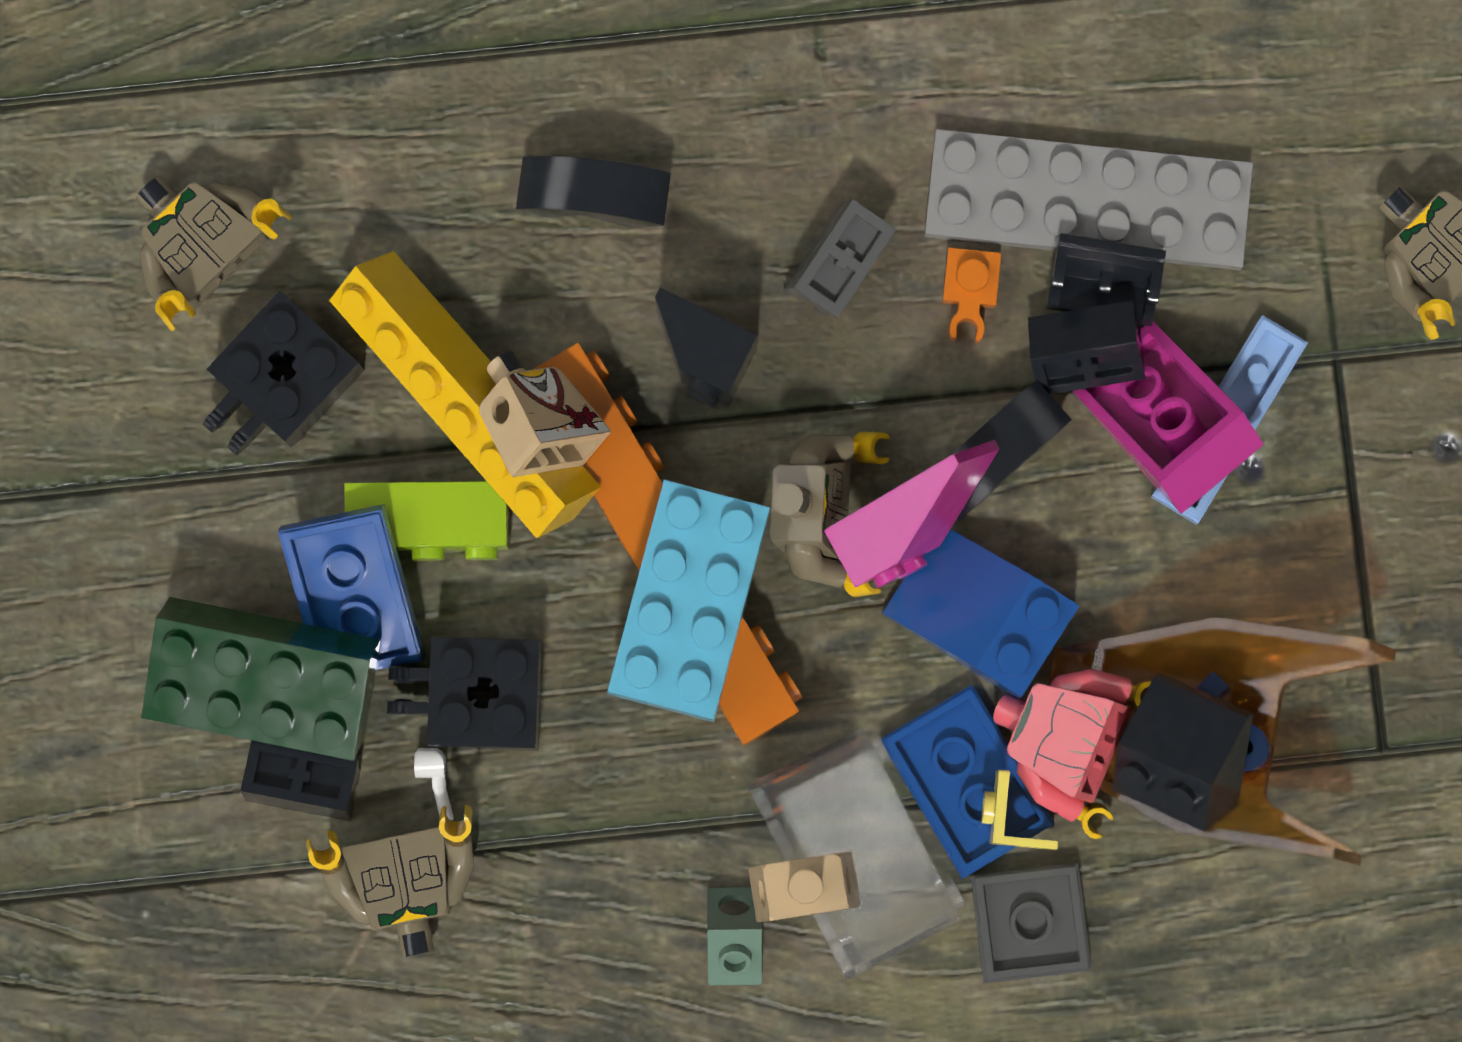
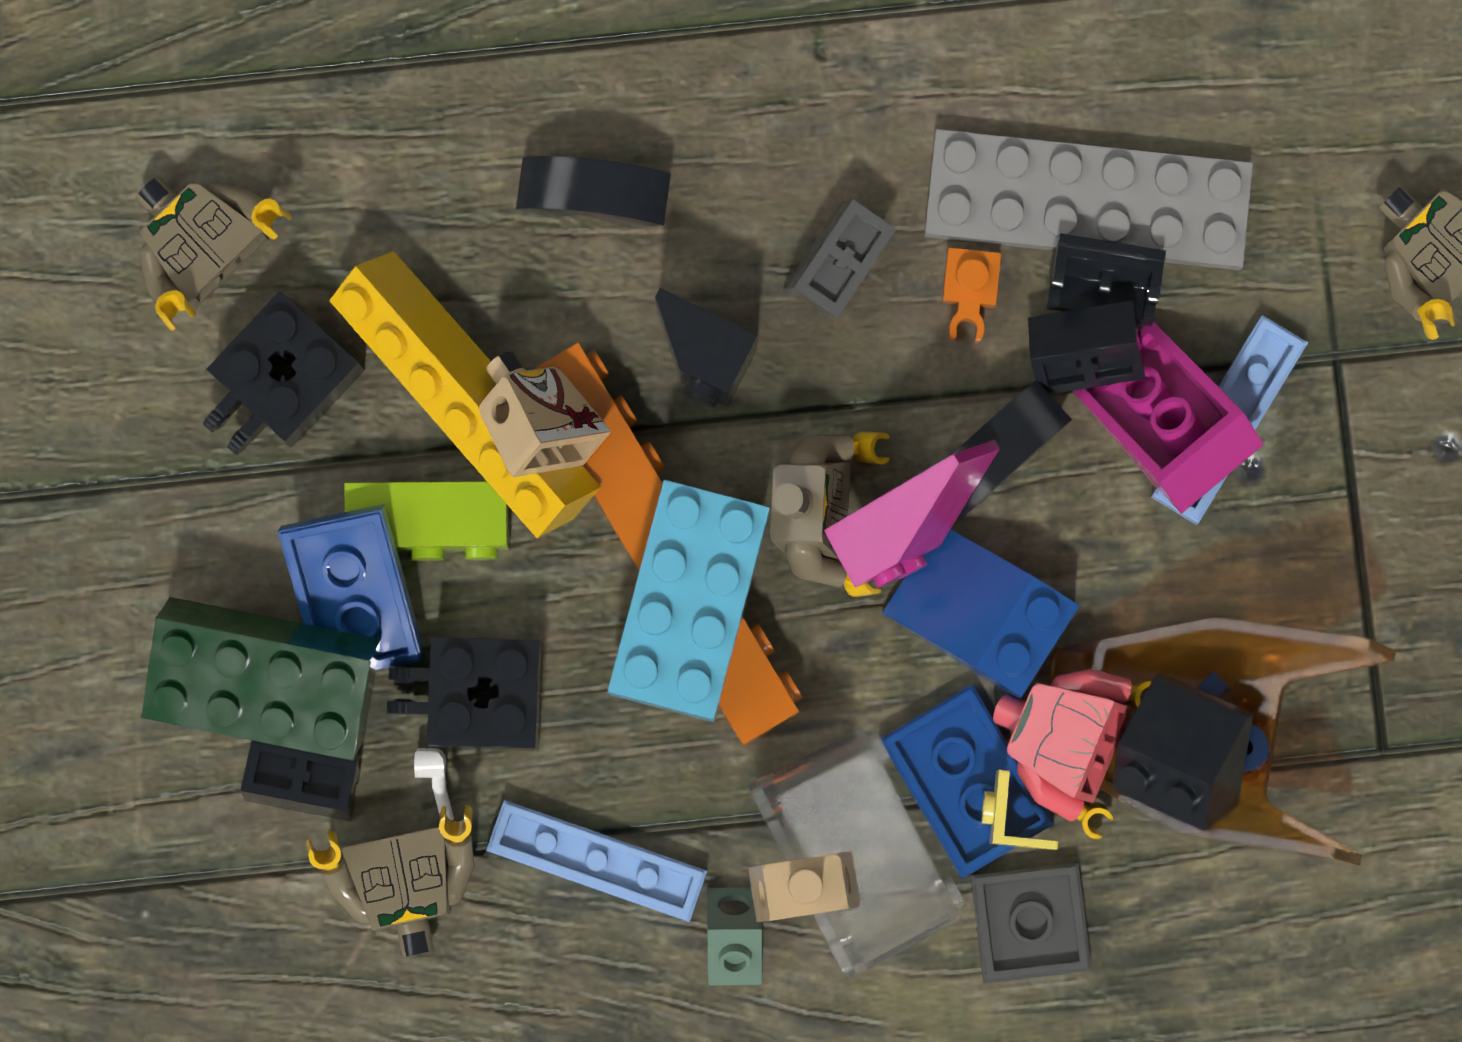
none -> light blue tile [486,800,707,922]

